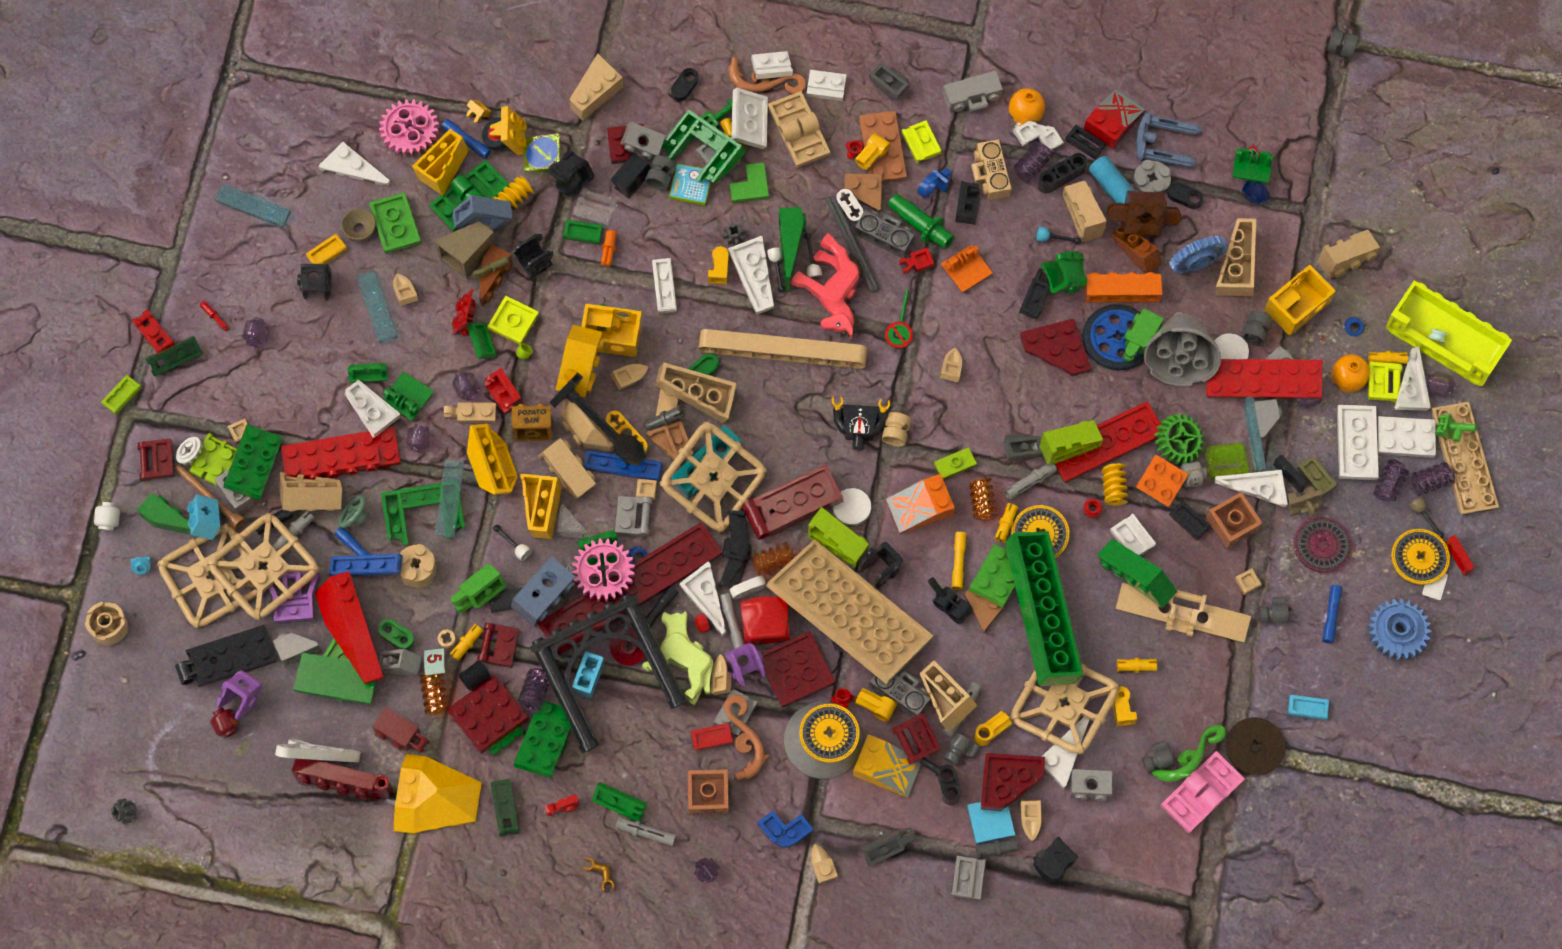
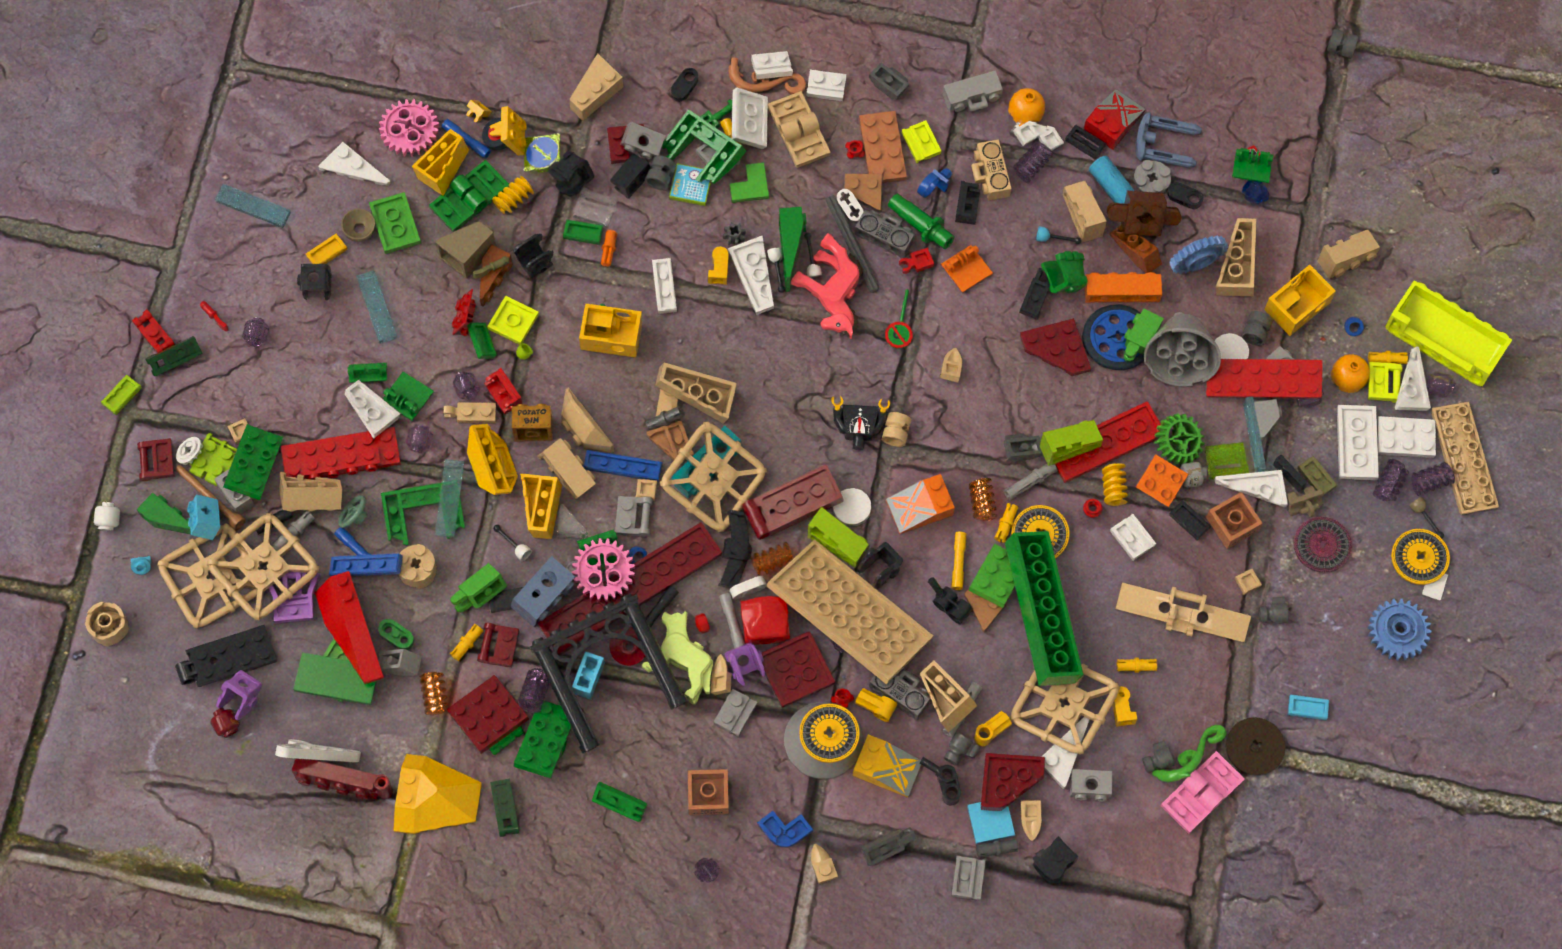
dark grey gear [111,798,137,824] -> none
light grey slope [273,633,321,667] -> none
dark red brick [372,707,430,753] -> none
tan plate [393,274,418,306] -> none
light aqua tile [424,648,445,675] -> none
tan bush [438,629,456,648] -> none
sand blue window [453,195,513,233] -> none
black piece [459,660,491,691] -> none
red plate [544,794,580,816] -> none
black piece [549,372,646,465] -> none
yellow piece [555,325,604,397] -> none
pearl gold arm [583,857,615,893] -> none
yellow beam [606,411,648,454] -> none
tan plate [610,364,648,390] -> none
light grey pin [615,817,676,846] -> none
white wing [679,561,726,636] -> none
green tile [688,354,719,376] -> none
red tile [691,723,734,750] -> none
tan beam [698,329,867,369] -> none
nougat plant [724,694,770,781] -> none
yellow piece [855,133,891,170] -> none
dark red plate [892,713,941,764] -> none
lime plate [934,447,977,480] -> none
black beam [1038,153,1087,193] -> none
green wedge [1097,539,1178,608] -> none
blue piece [1322,585,1342,644] -> none
light aqua bush [1428,328,1447,342] -> none
bright green arm [1435,413,1477,442] -> none
red tile [1445,535,1475,576] -> none

